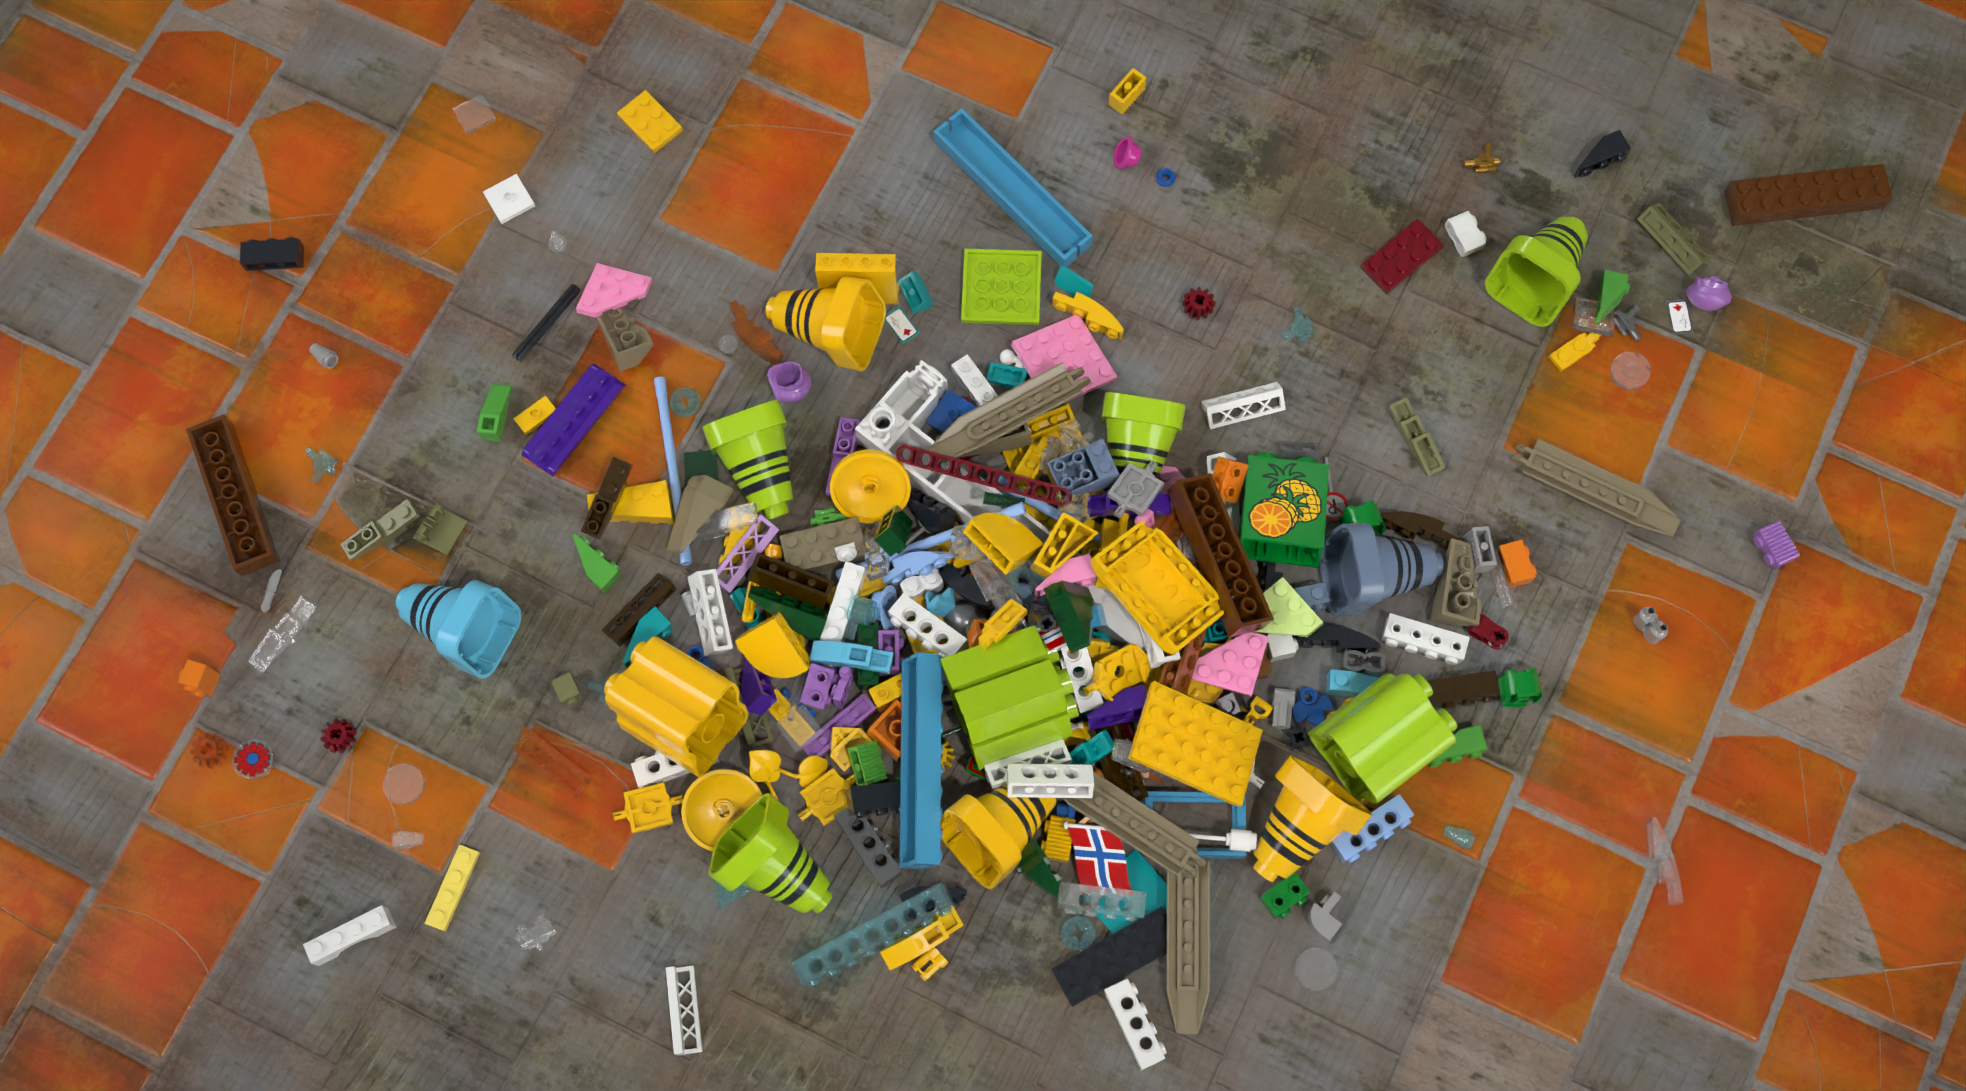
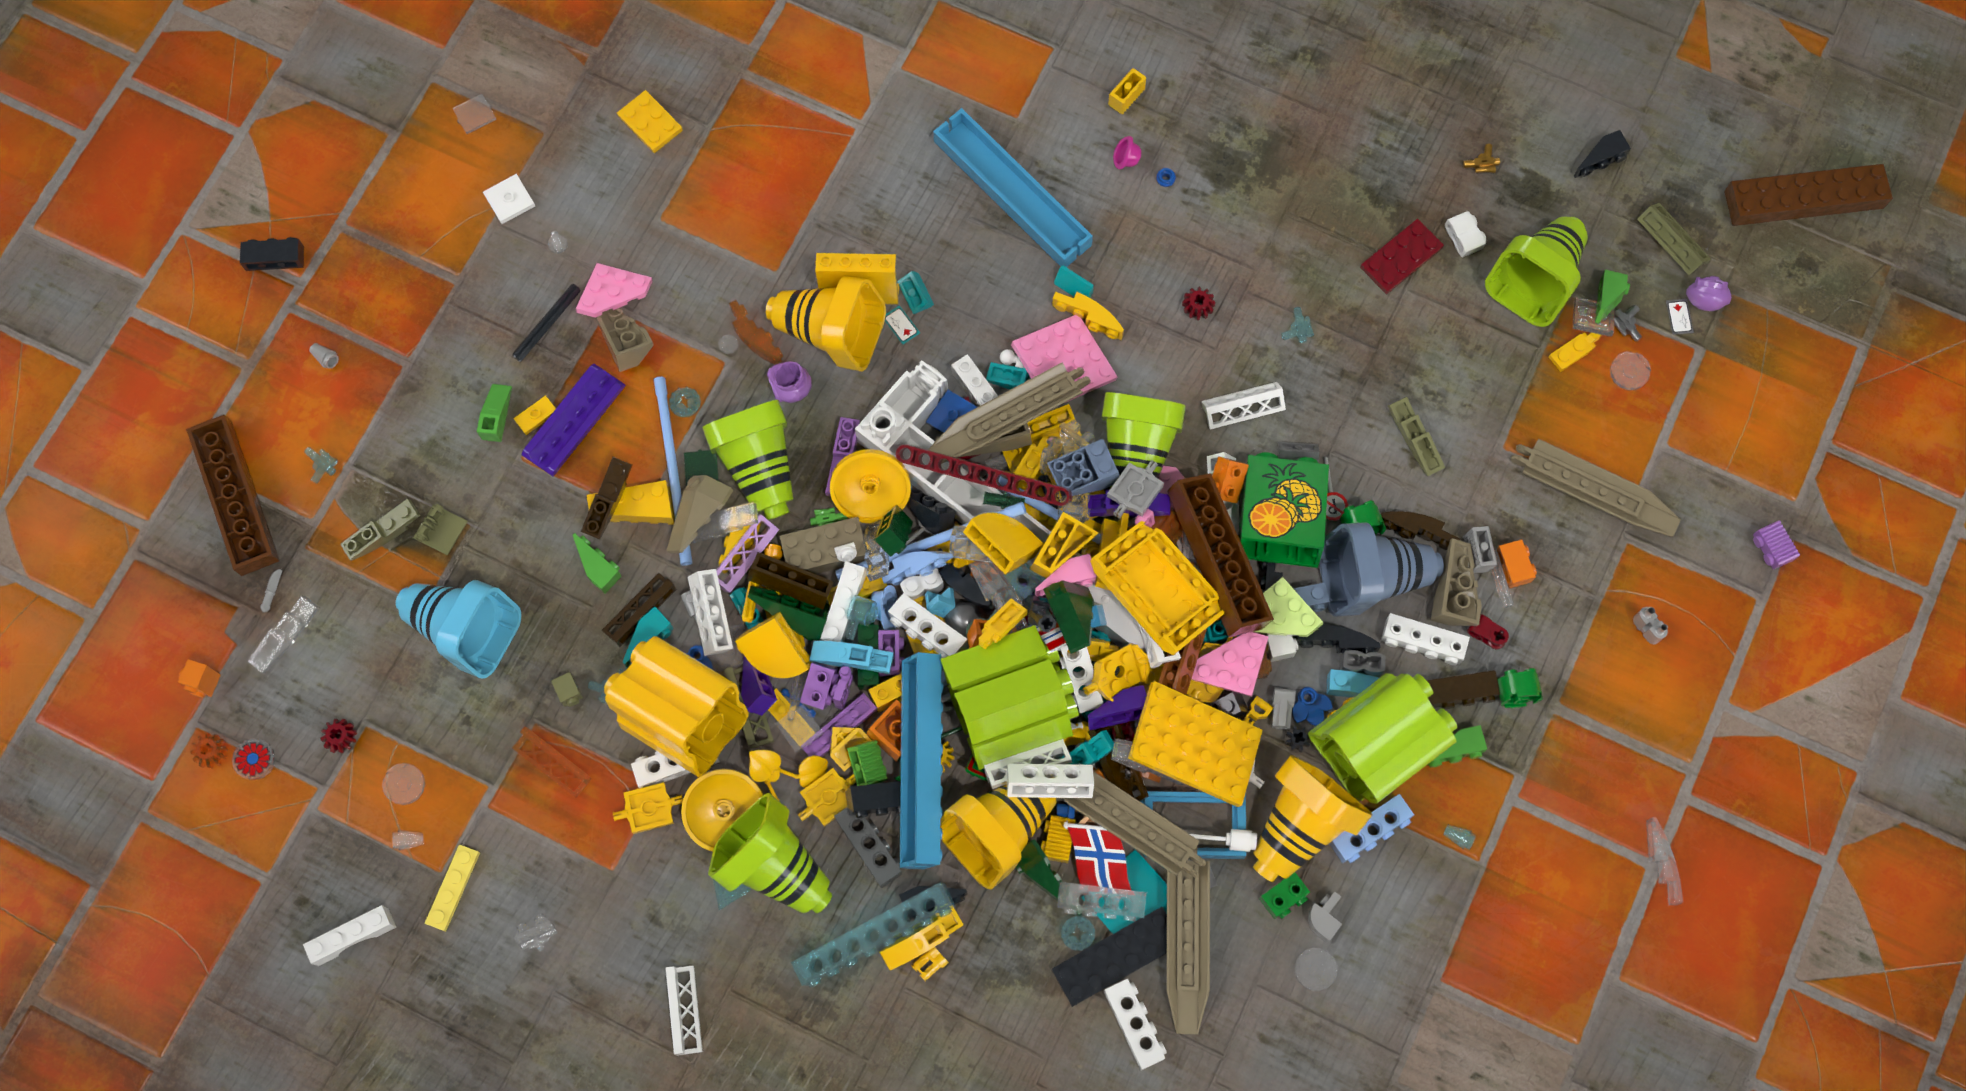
lime plate [961,248,1042,326] -> none

